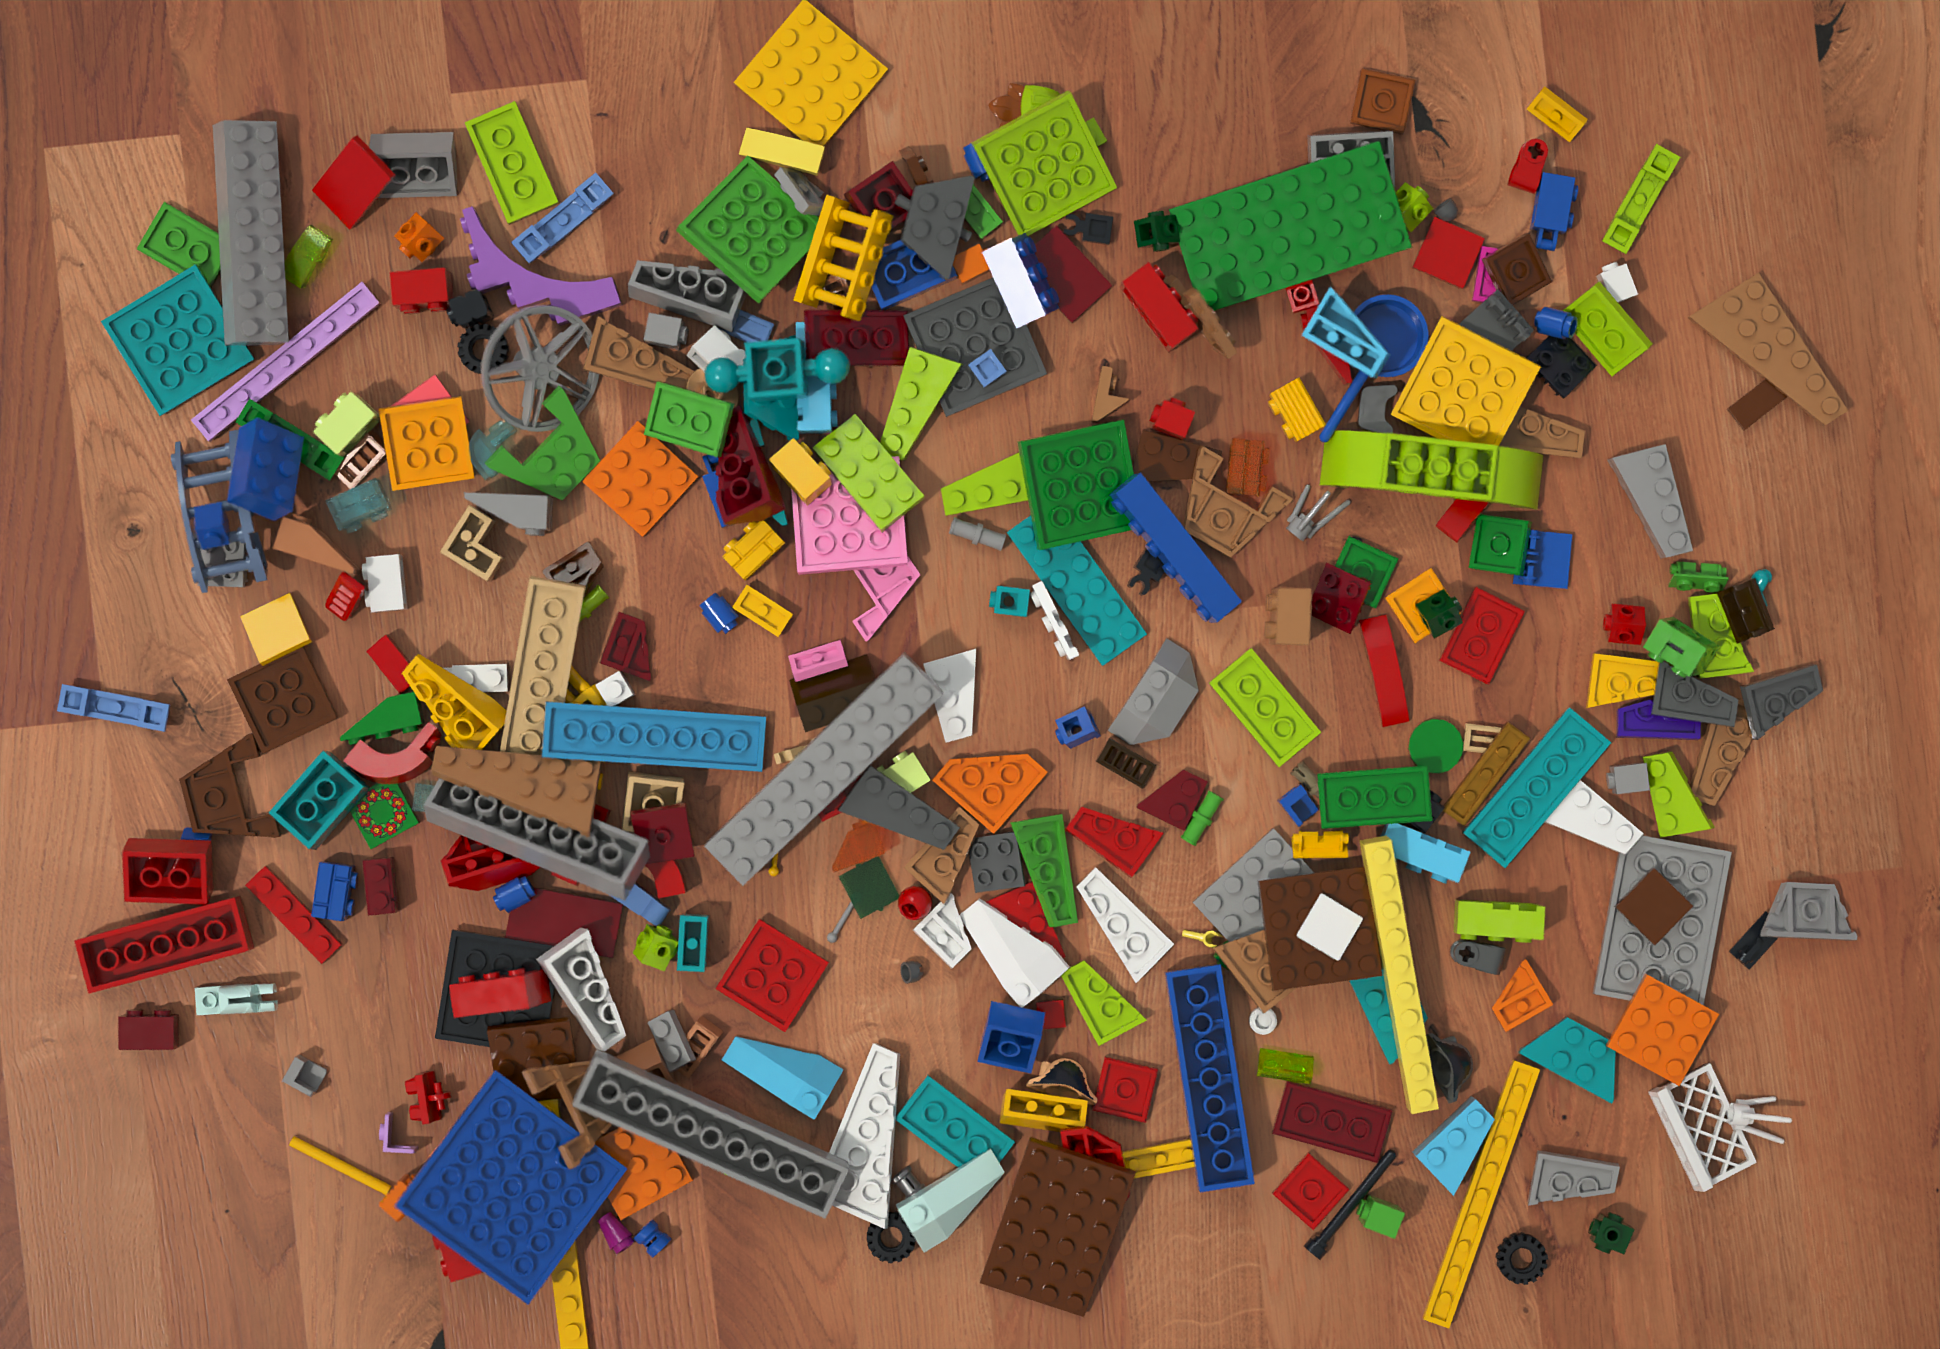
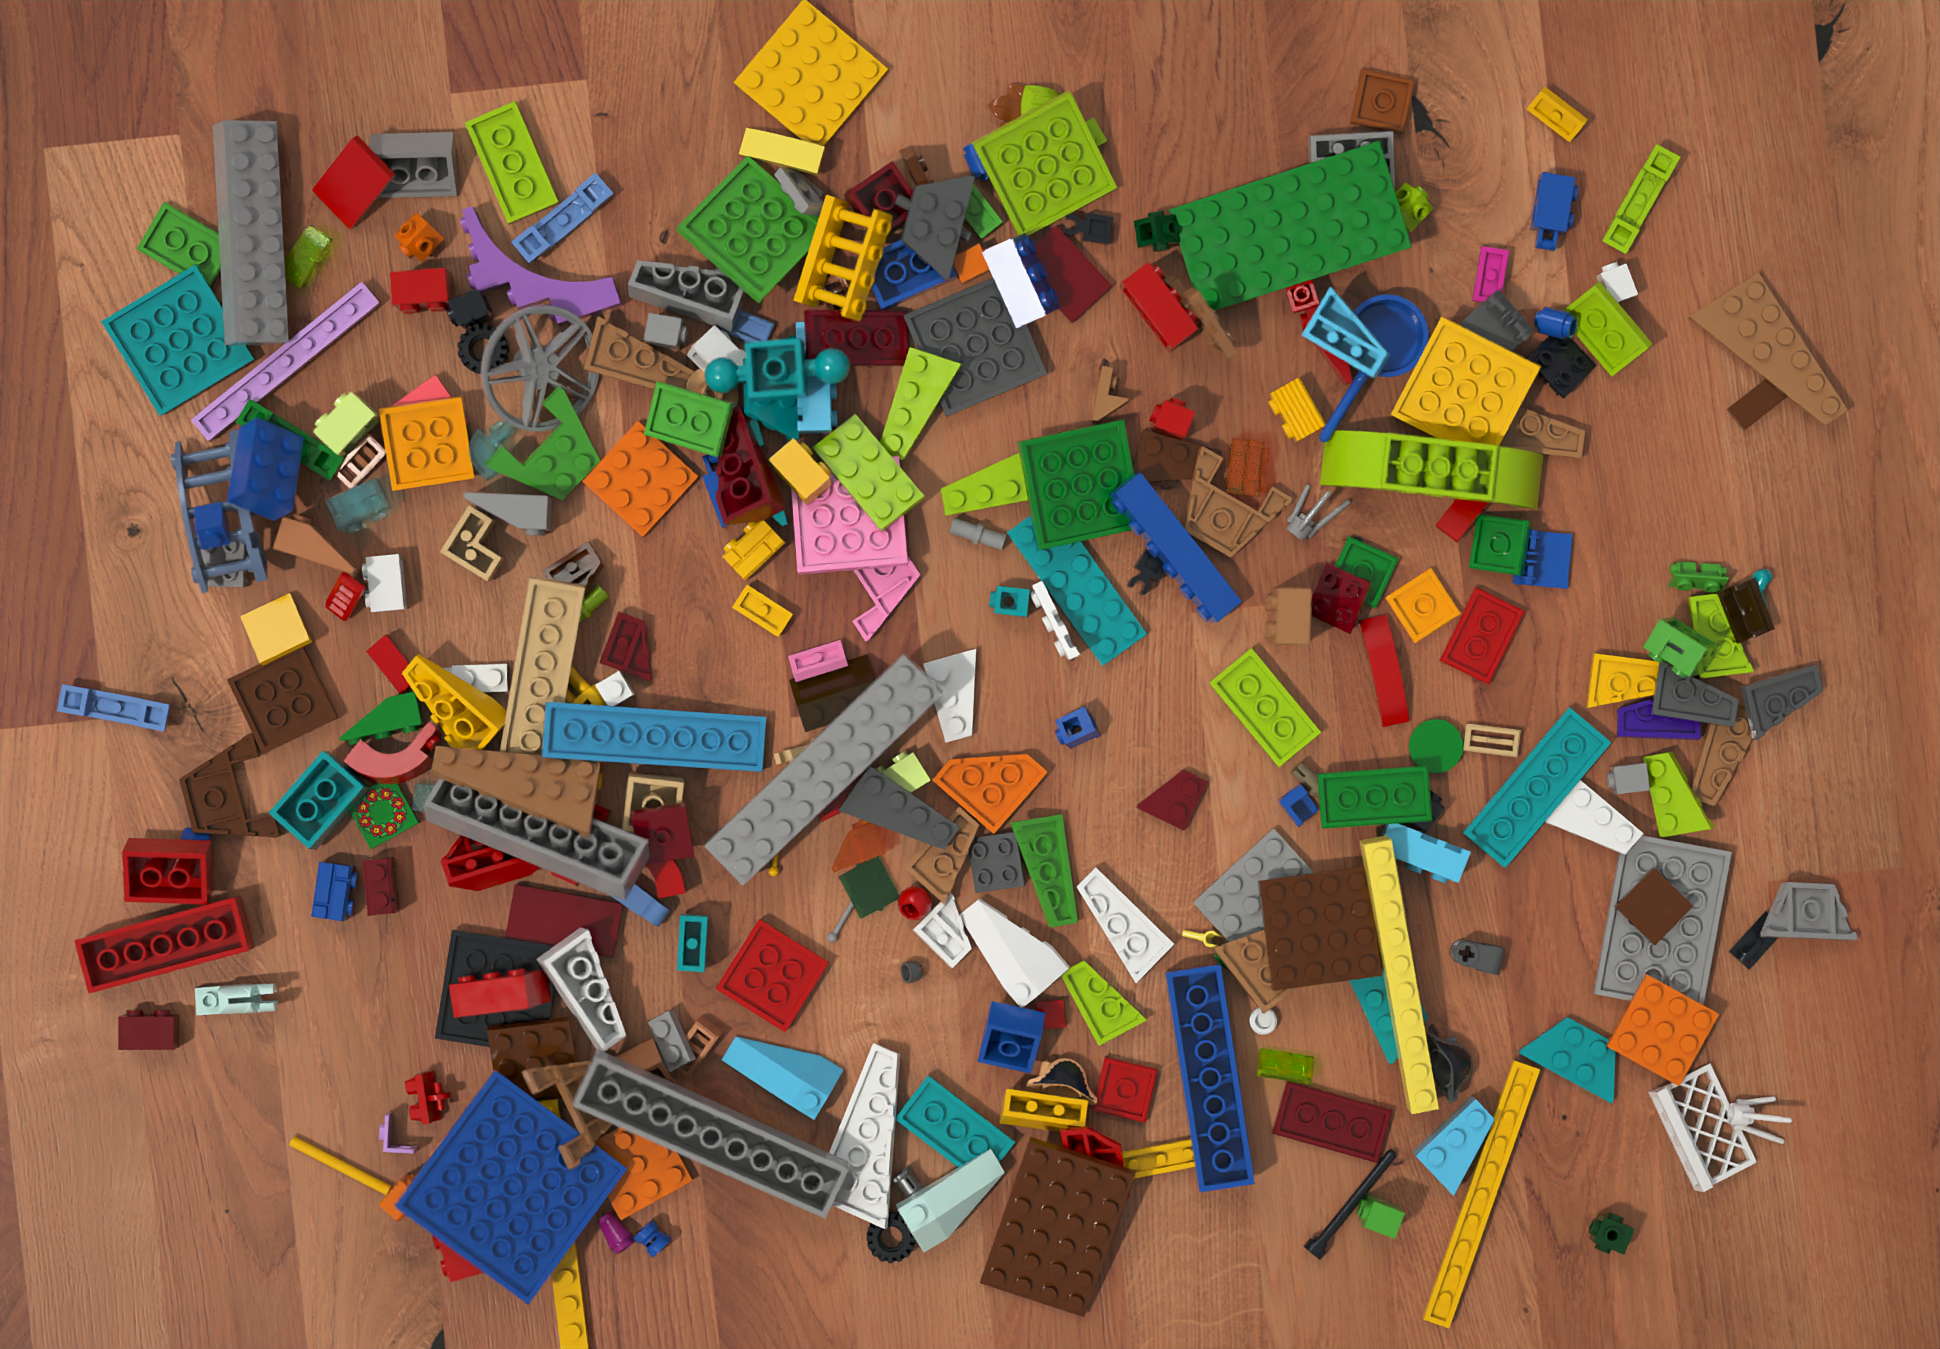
red plate [245,865,343,964] -> none
light grey panel [282,1054,327,1097] -> none
blue brick [493,876,536,913] -> none
lime brick [633,924,678,971] -> none
blue brick [699,592,739,634] -> none
medium blue plate [968,349,1007,388] -> none
red wing [985,881,1066,958] -> none
red wing [1065,807,1163,878] -> none
dark brown slope [1095,738,1156,789] -> none
light grey wedge [1108,638,1199,745] -> none
bright green pin [1181,790,1224,846] -> none
red tile [1272,1152,1350,1230] -> none
yellow hinge [1291,830,1349,858] -> none
white sticker [1297,894,1363,961] -> none
flat silver piece [1358,385,1398,434] -> none
red tile [1412,216,1485,289] -> none
dark green brick [1415,589,1463,639] -> none
dark grey hinge [1433,198,1458,222] -> none
pearl gold tile [1443,721,1530,826] -> none
lime wedge [1453,899,1545,943] -> none
reddish brown tile [1482,233,1552,305] -> none
orange wing [1491,959,1553,1033] -> none
black tyre [1496,1232,1548,1285] -> none
red piece [1508,139,1548,194] -> none
light grey wing [1527,1150,1620,1205] -> none
red brick [1603,603,1646,645] -> none
light grey wedge [1607,444,1693,559] -> none

